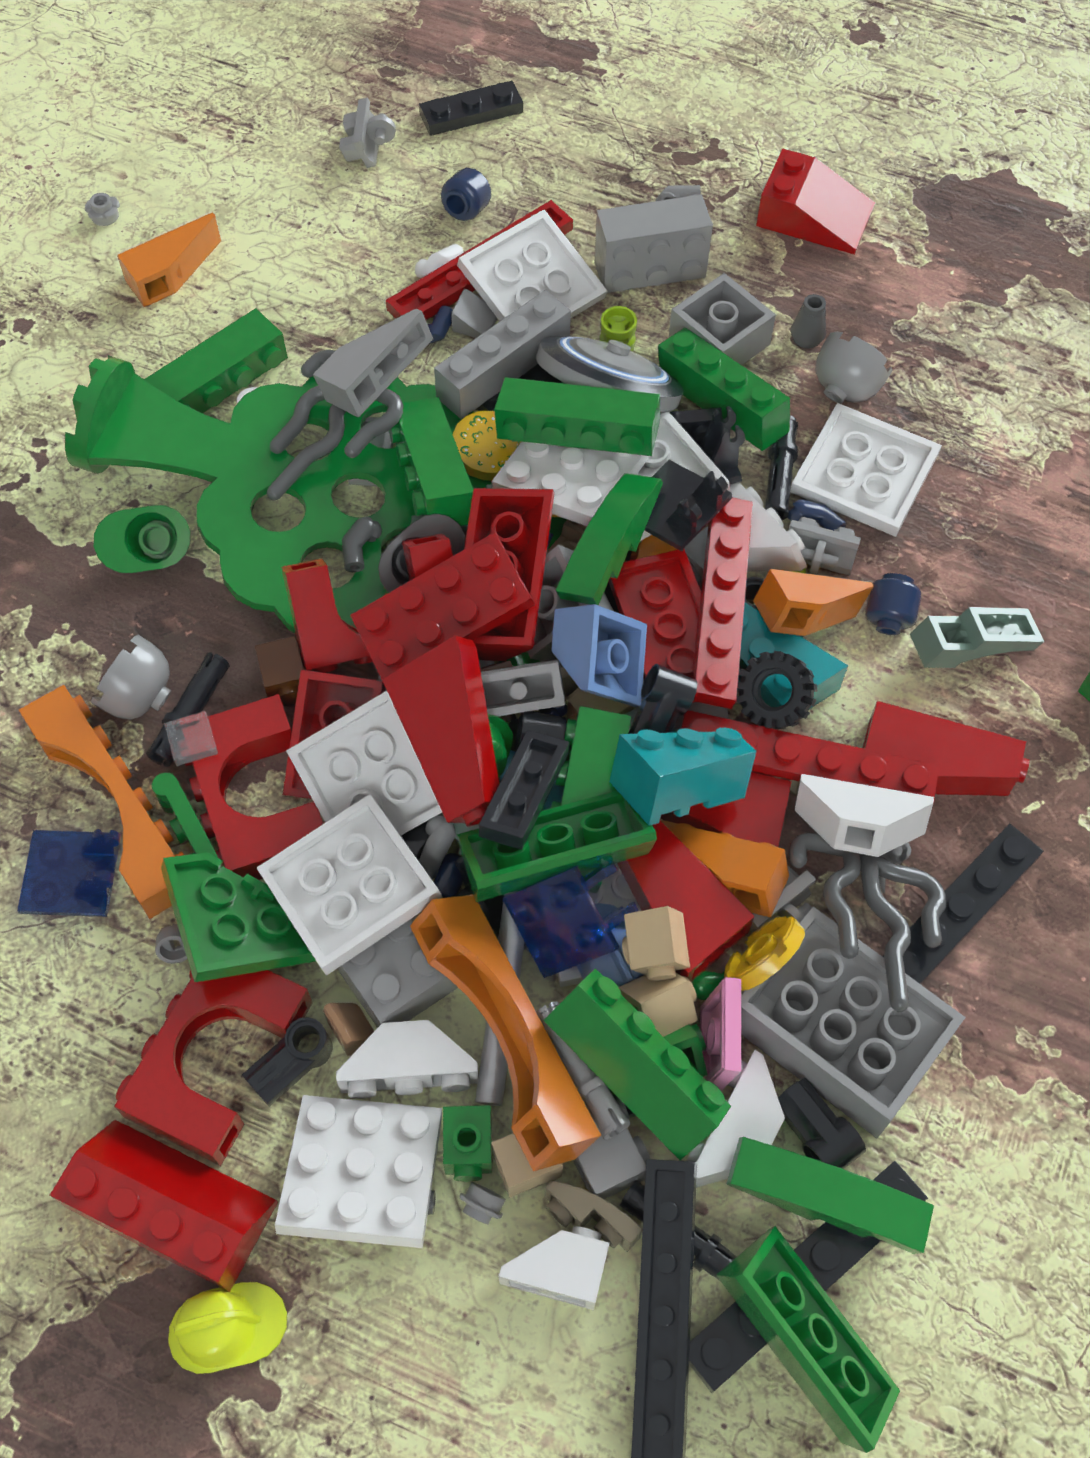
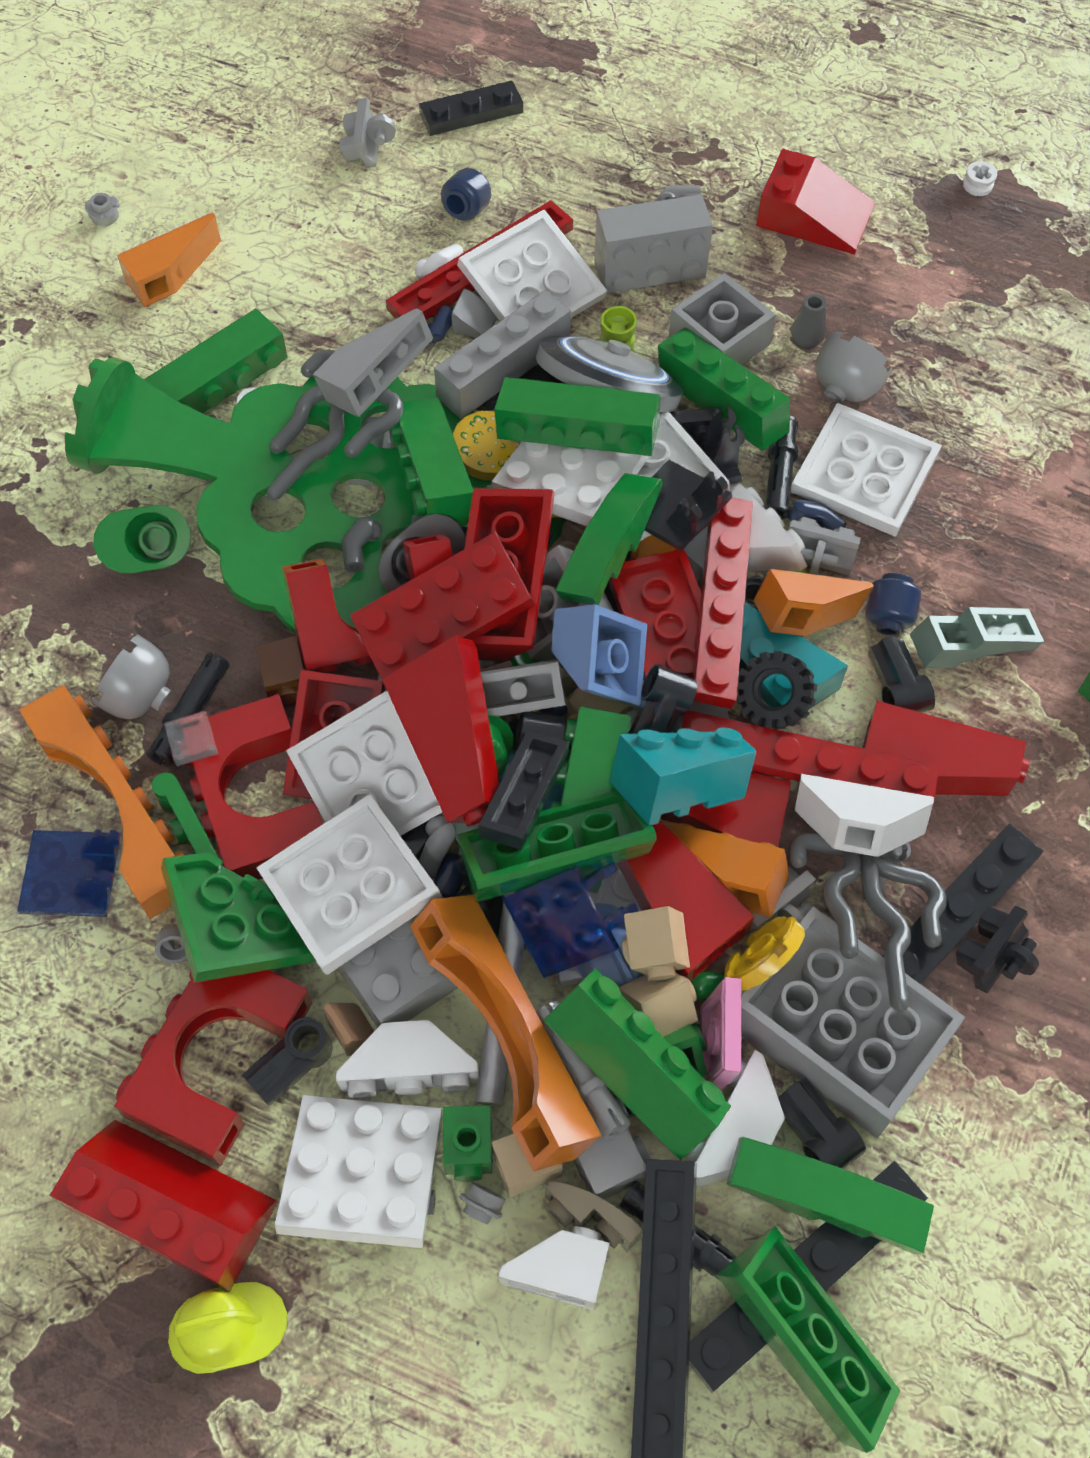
none -> black piece [868,636,935,713]
none -> black hips [956,905,1039,993]
none -> white bush [963,161,997,196]

